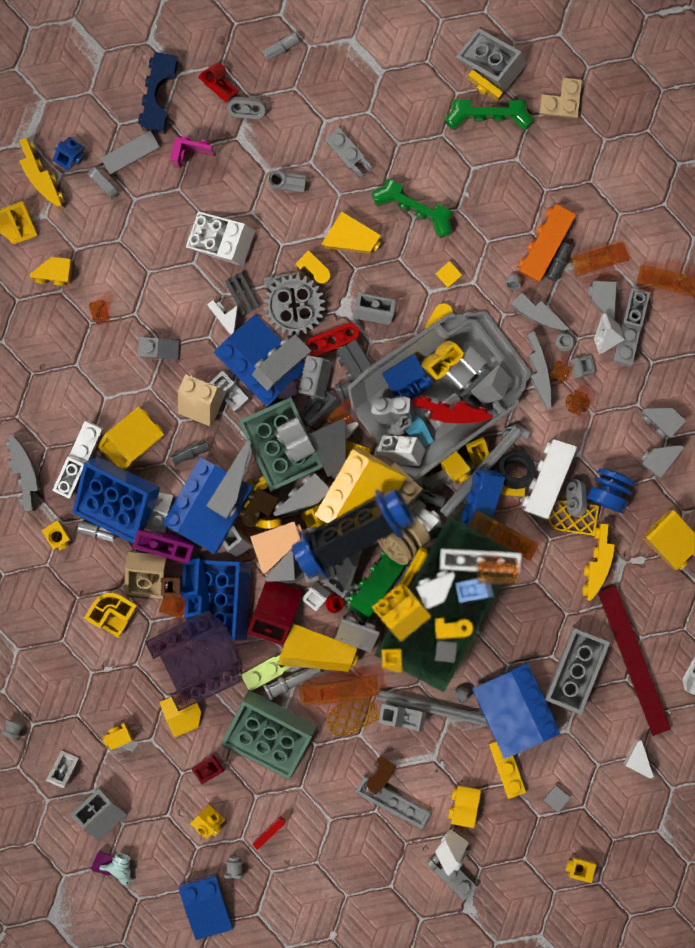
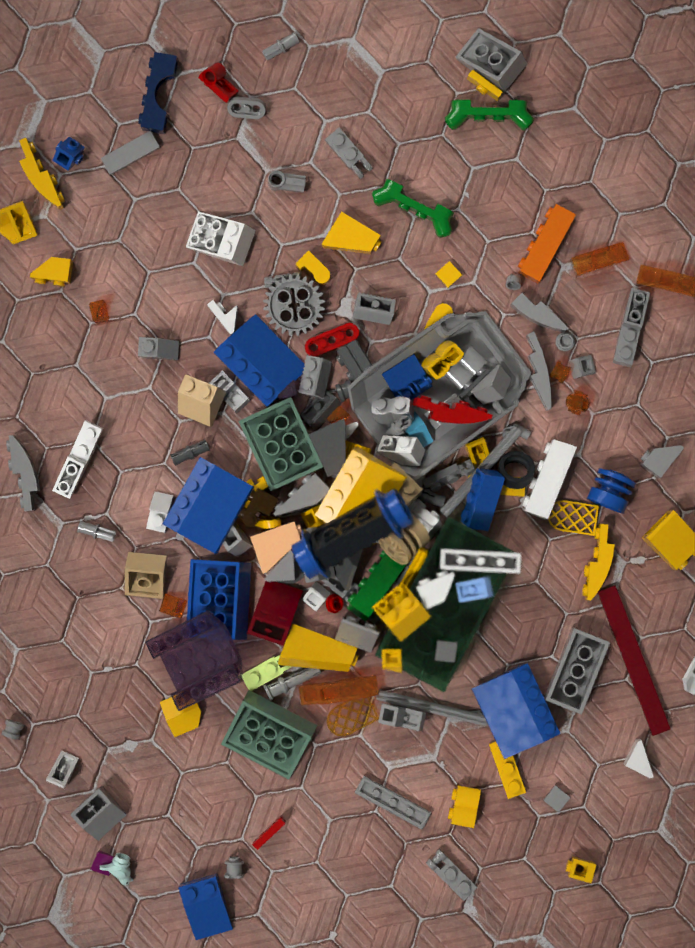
yellow brick [41,520,72,551] -> none
blue slope [72,456,160,543] -> none
yellow brick [83,593,138,638] -> none
light grey beam [87,167,119,199] -> none
yellow slope [98,406,164,471] -> none
yellow brick [102,722,134,750] -> none
magenta slope [132,529,194,564] -> none
reddish brown leg [161,576,182,596] -> none
dark pink bracket [170,136,215,168] -> none
blue slope [181,558,209,622] -> none
yellow brick [190,804,225,840] -> none
dark red slope [191,752,226,785] -> none
light grey slope [206,440,251,518] -> none
dark grey tile [225,272,259,316] -> none
light grey brick [252,334,311,391] -> none
light grey brick [276,417,316,463] -> none
reddish brown leg [364,756,397,795] -> none
yellow leg [435,618,473,639] -> none
white slope [435,829,469,875] -> none
yellow brick [441,451,471,485] -> none
light grey hinge [454,687,470,704] -> none
clear orange slope [468,510,539,561] -> none
clear orange slope [477,561,517,584] -> none
tan plate [539,78,582,119] -> none
dark grey pin [545,242,573,282] -> none
light grey plate [566,479,587,517] -> none
light grey slope [587,281,616,320] -> none
white slope [594,314,625,354] -> none
light grey slope [640,408,686,439] -> none

